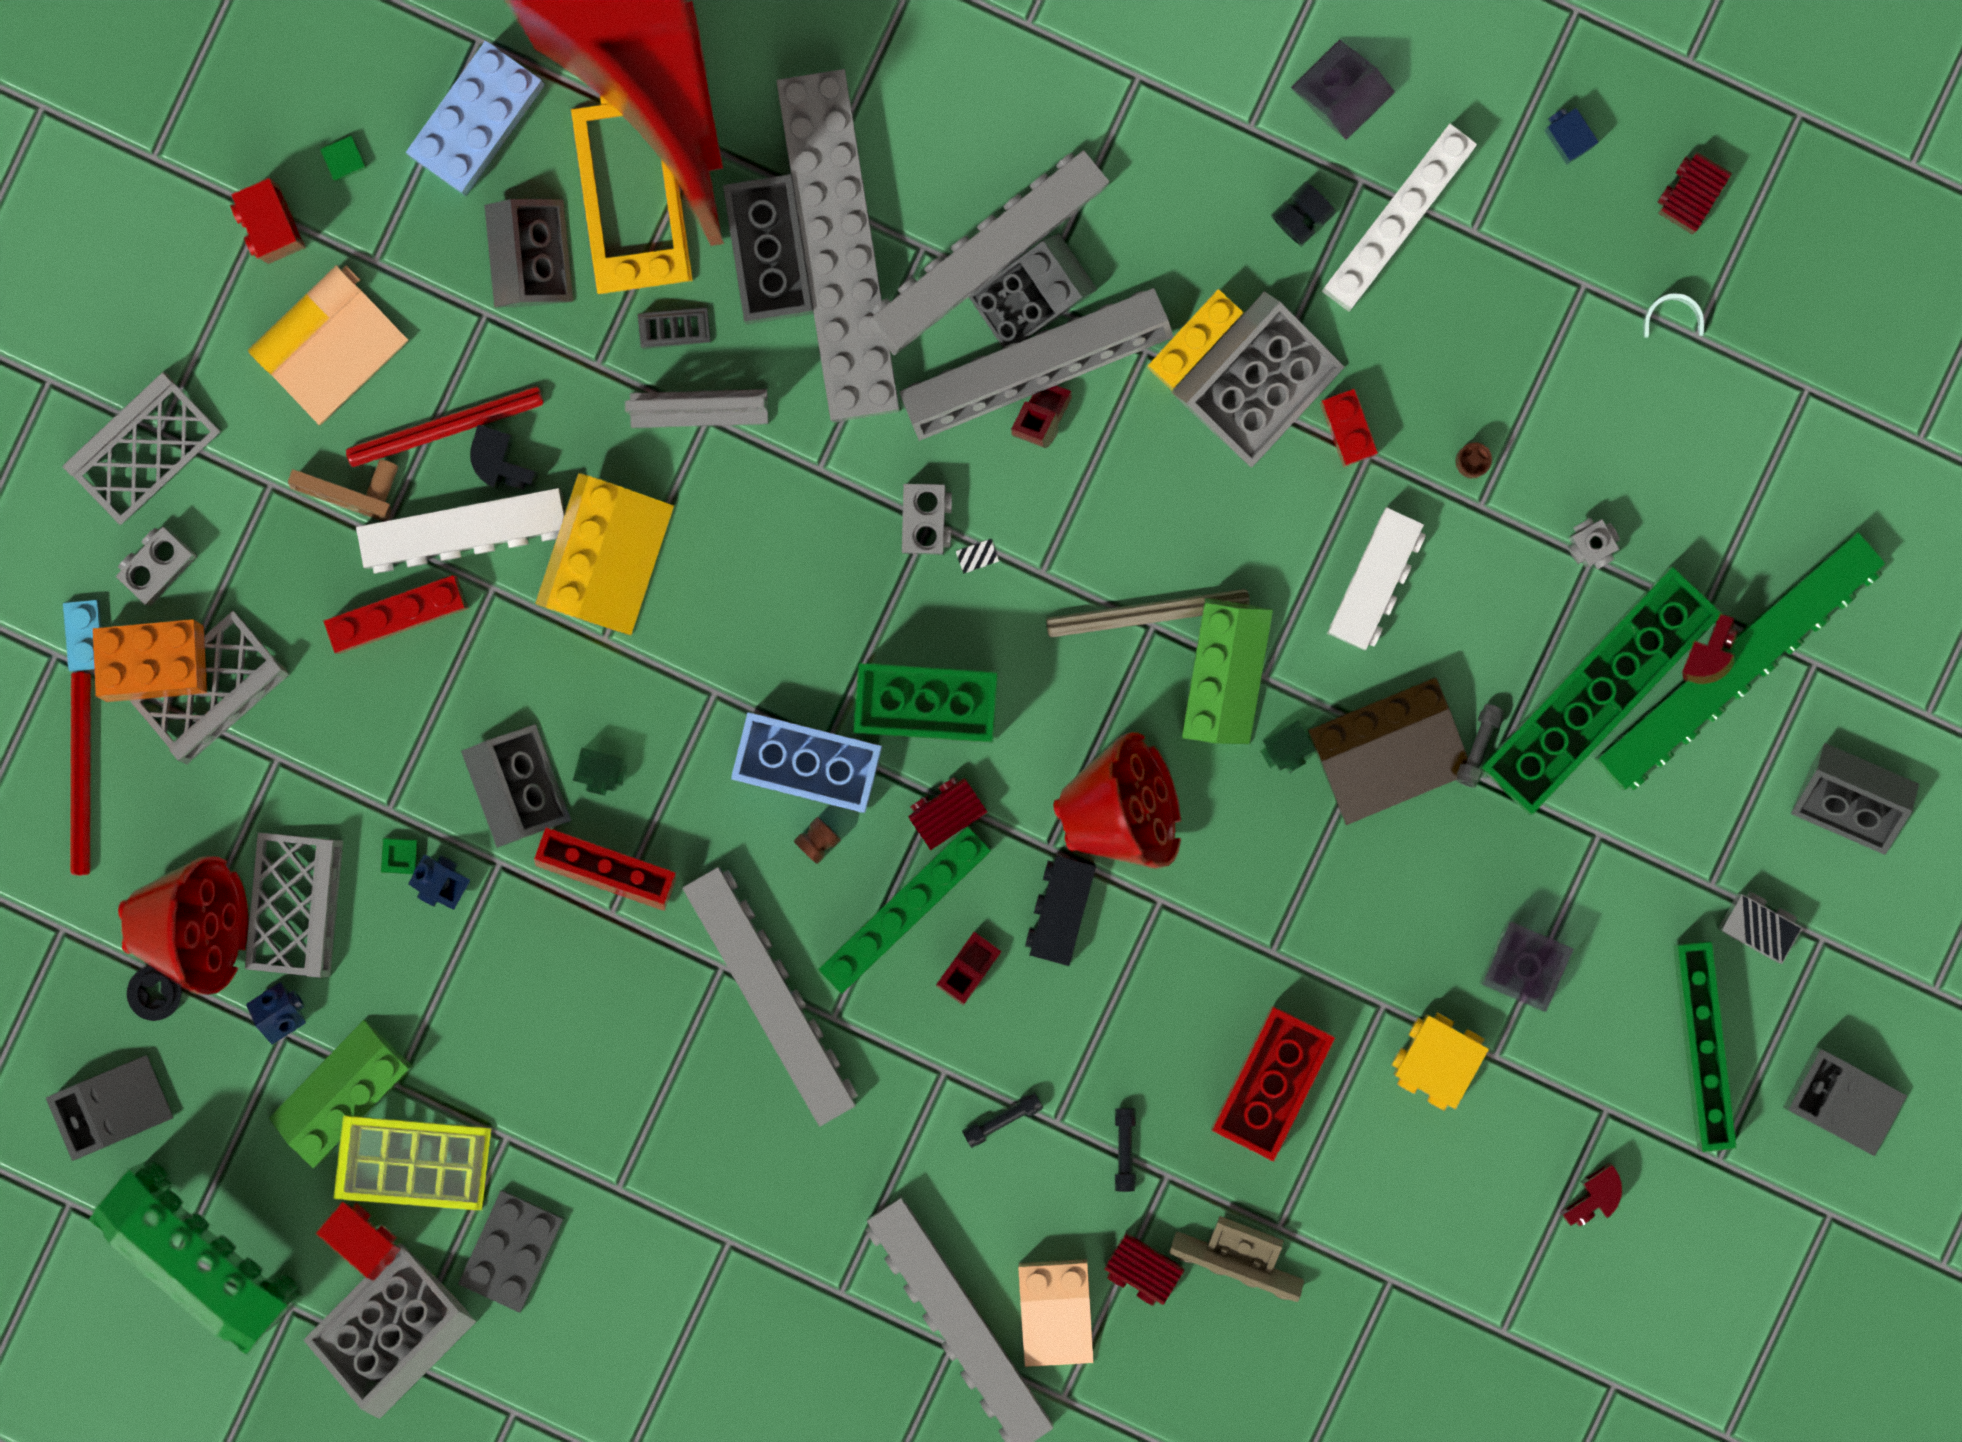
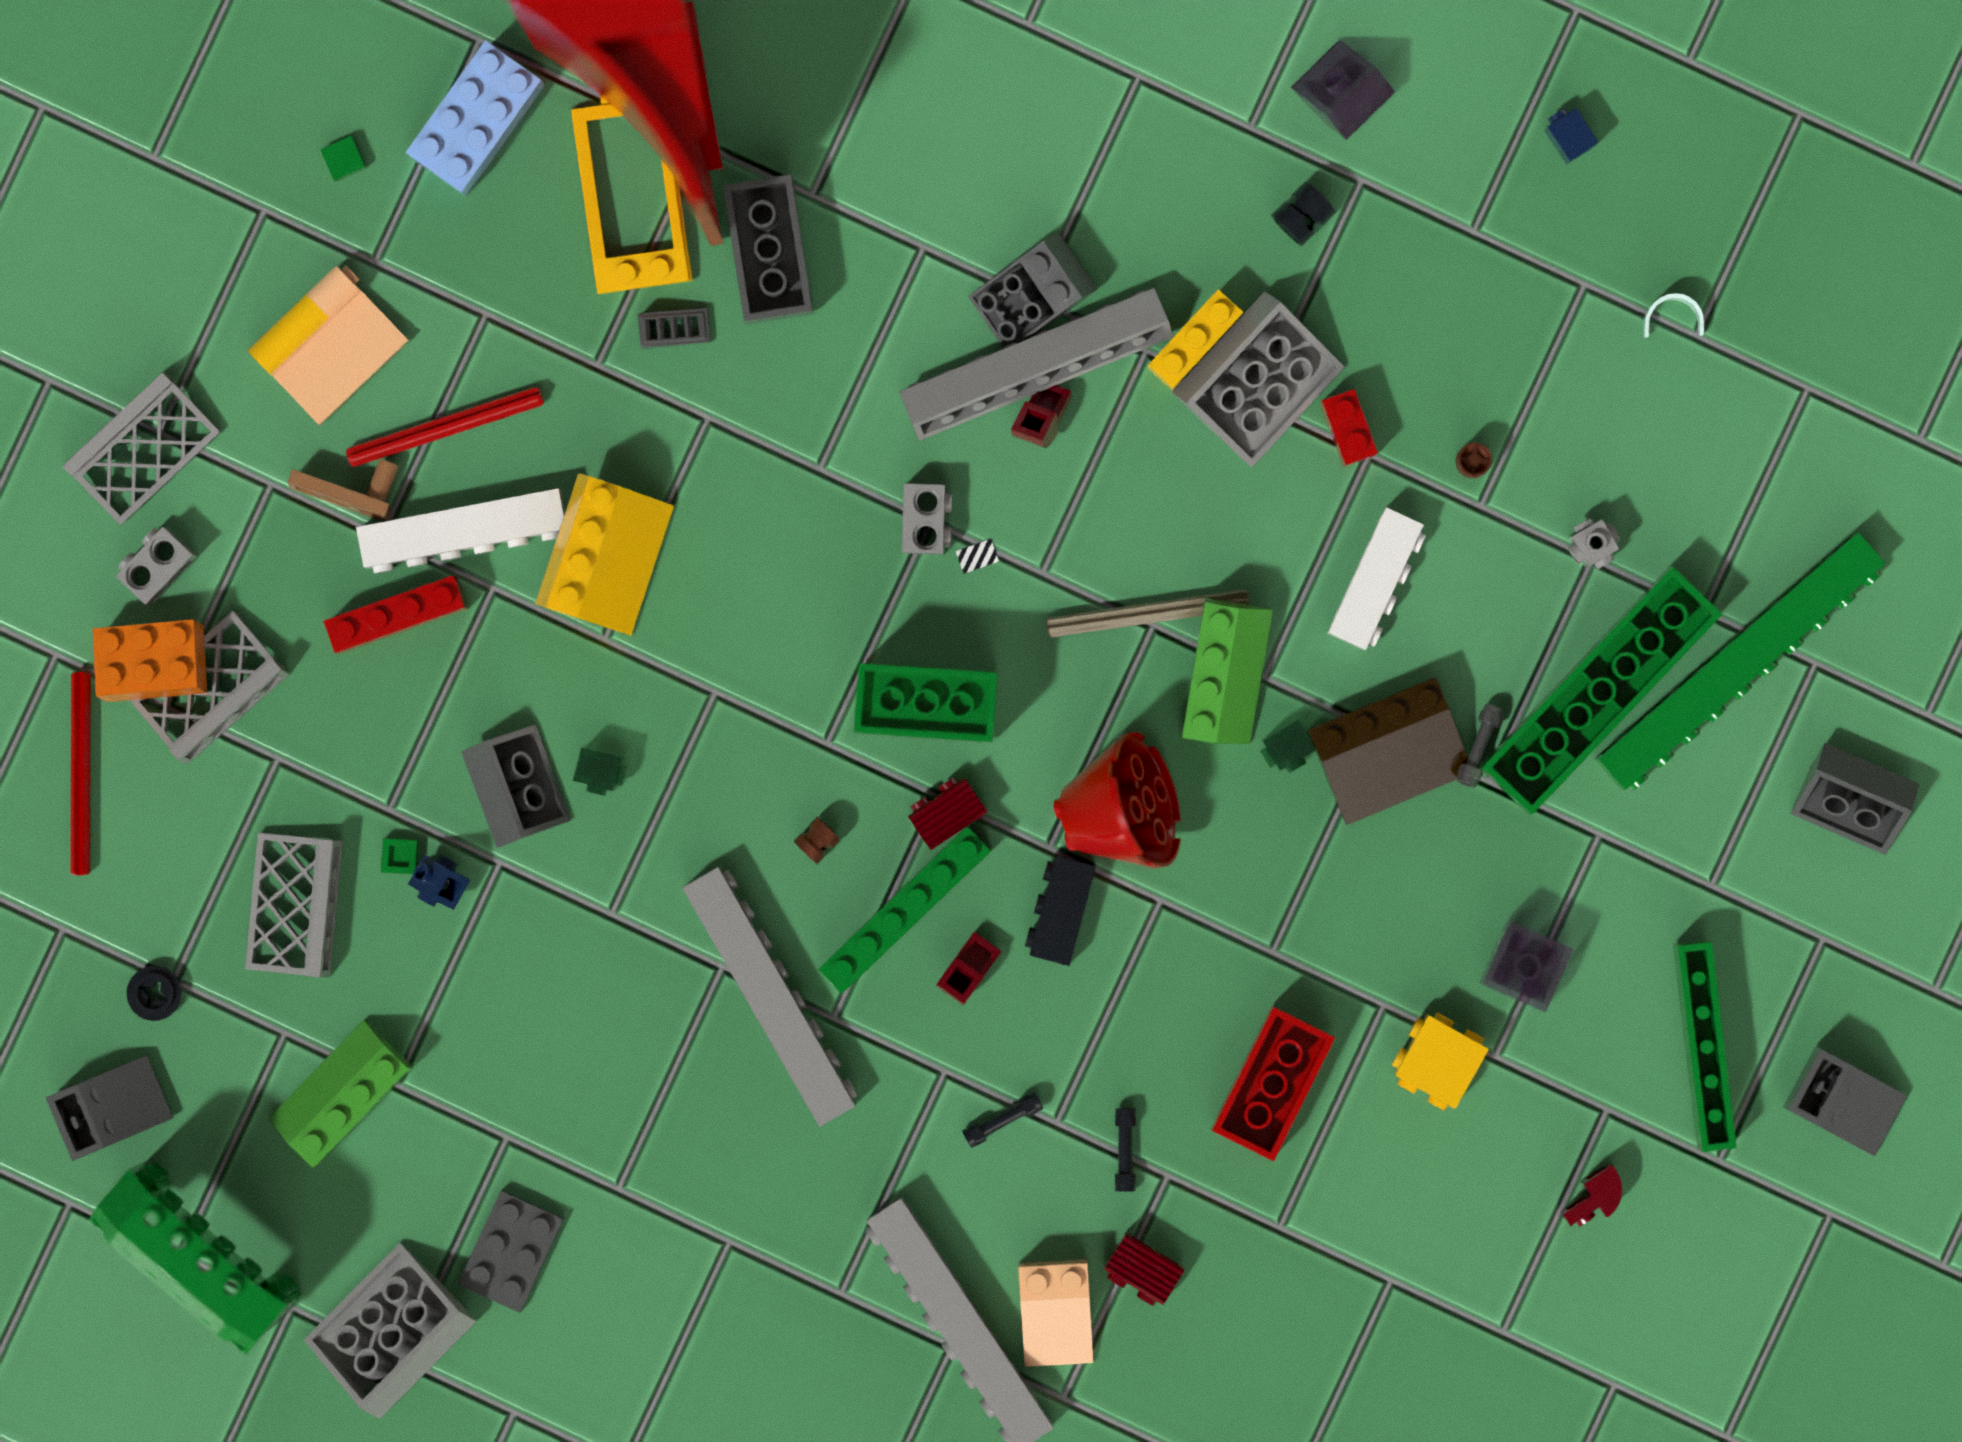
medium azure plate [63,600,102,671] -> none
red cone [118,856,248,995] -> none
red brick [230,178,306,264] -> none
dark blue brick [246,982,306,1045] -> none
red brick [316,1202,401,1281] -> none
clear piece [334,1115,491,1210] -> none
black brick [470,425,538,490] -> none
dark grey slope [484,199,573,308] -> none
red brick [534,827,677,911] -> none
light grey fence [625,389,769,428] -> none
light blue brick [731,712,883,813] -> none
light grey brick [776,69,900,423] -> none
light grey brick [868,150,1110,355] -> none
dark tan bracket [1170,1216,1304,1302] -> none
white brick [1322,124,1477,312] -> none
dark red brick [1657,152,1732,235] -> none
dark red brick [1682,614,1738,684] -> none
brick [1718,891,1802,964] -> none

